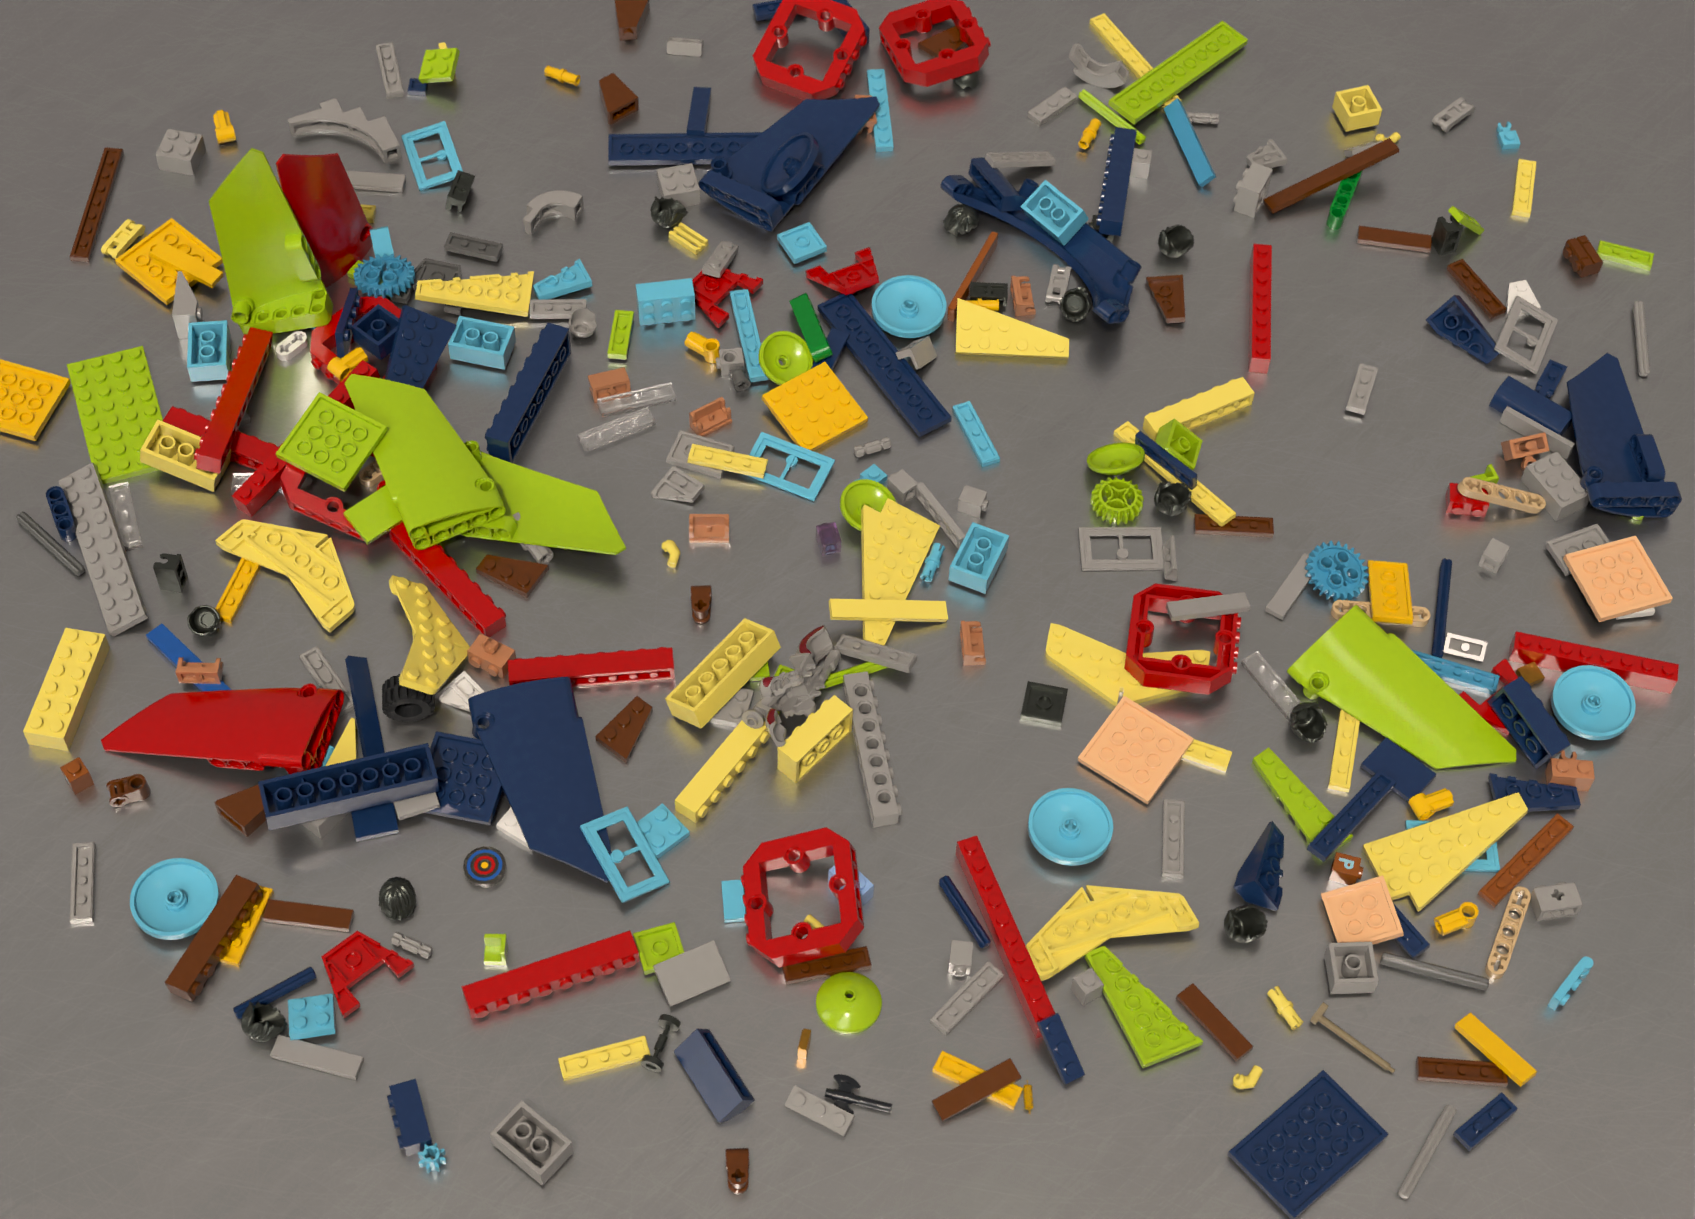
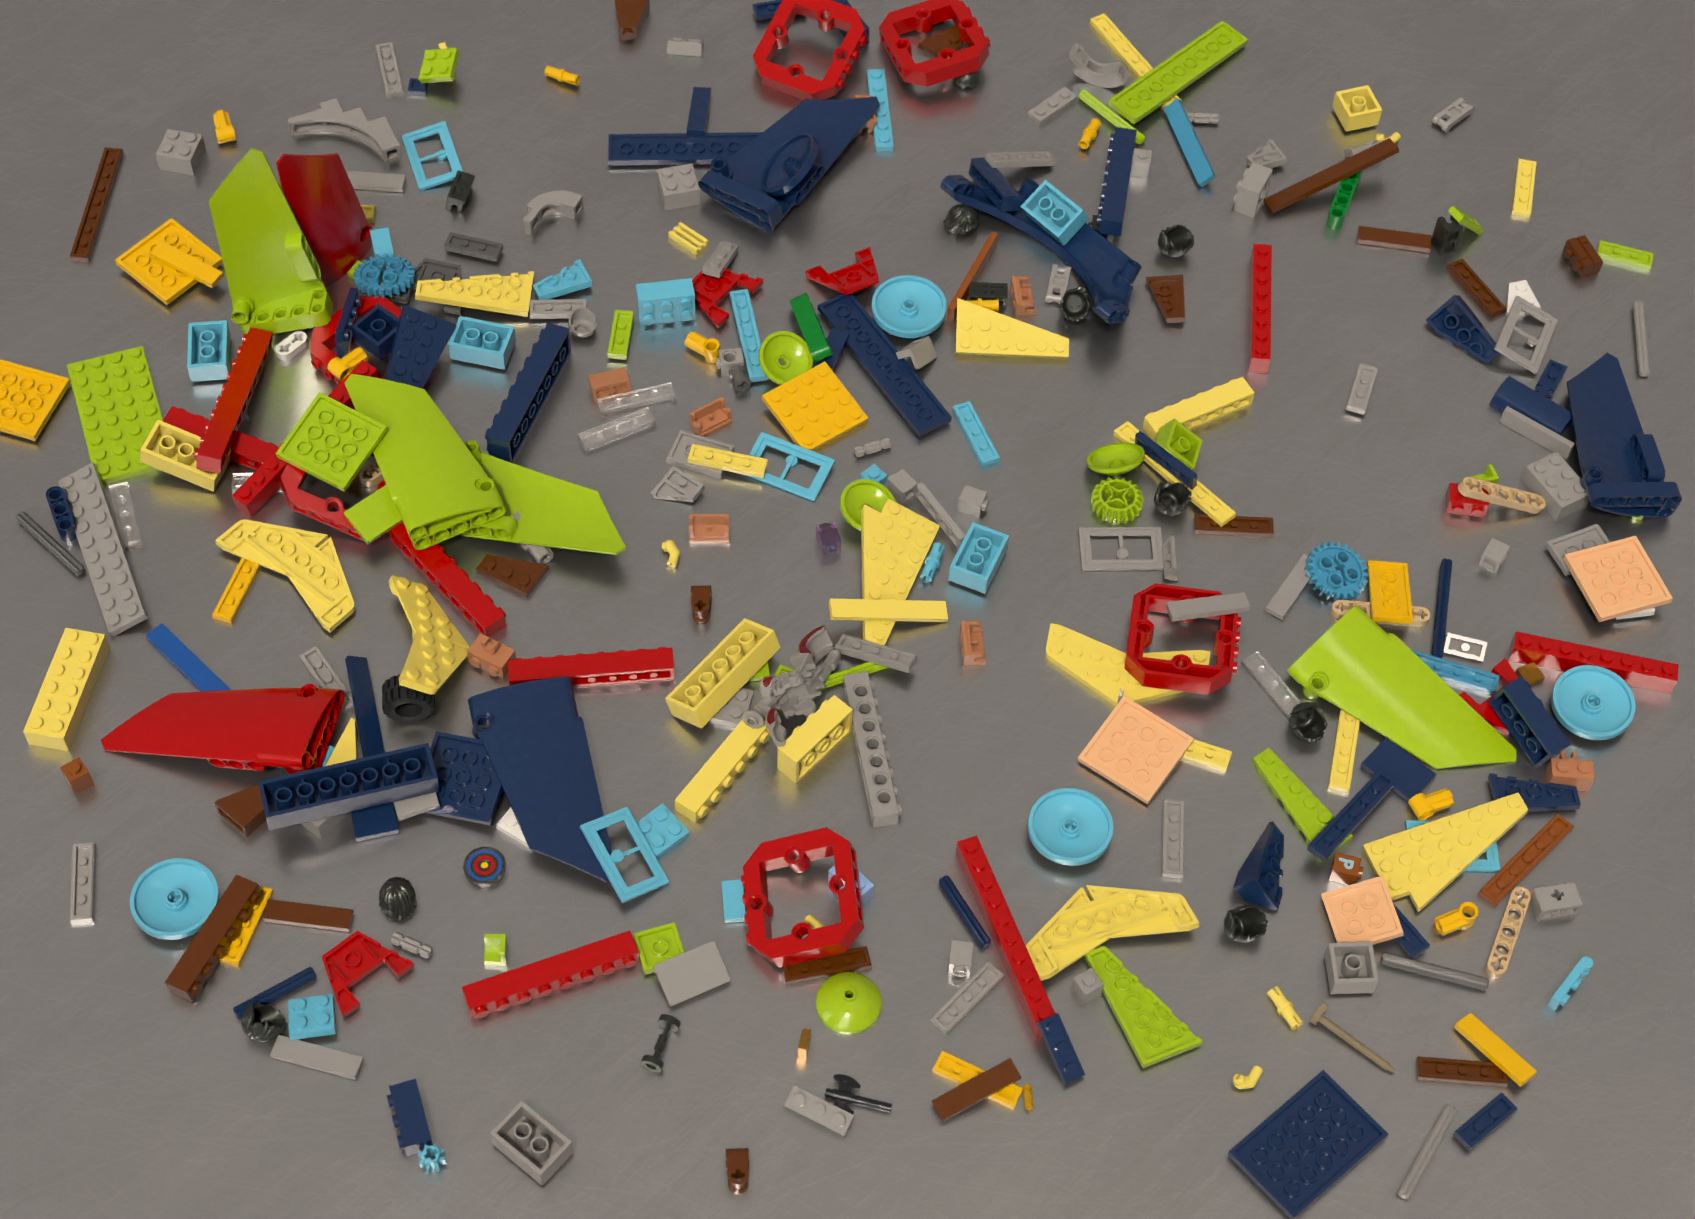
light yellow plate [101,219,145,259] -> none
reddish brown piece [106,774,151,807] -> none
pearl dark grey hinge [153,553,188,593] -> none
light grey slope [172,271,205,339] -> none
nougat hinge [176,657,224,684] -> none
pearl dark grey hair [187,605,221,636] -> none
white wing [435,671,485,712] -> none
light yellow tile [558,1035,650,1081] -> none
reddish brown wing [595,696,653,763] -> none
reddish brown slope [599,73,639,125] -> none
pearl dark grey hair [651,196,688,228] -> none
dark blue brick [673,1029,755,1123] -> none
medium azure plate [777,222,827,264] -> none
pearl dark grey tile [1020,681,1068,727] -> none
reddish brown tile [1176,983,1253,1062] -> none
medium azure plate [1497,122,1521,150] -> none
nougat brick [1501,432,1550,471] -> none

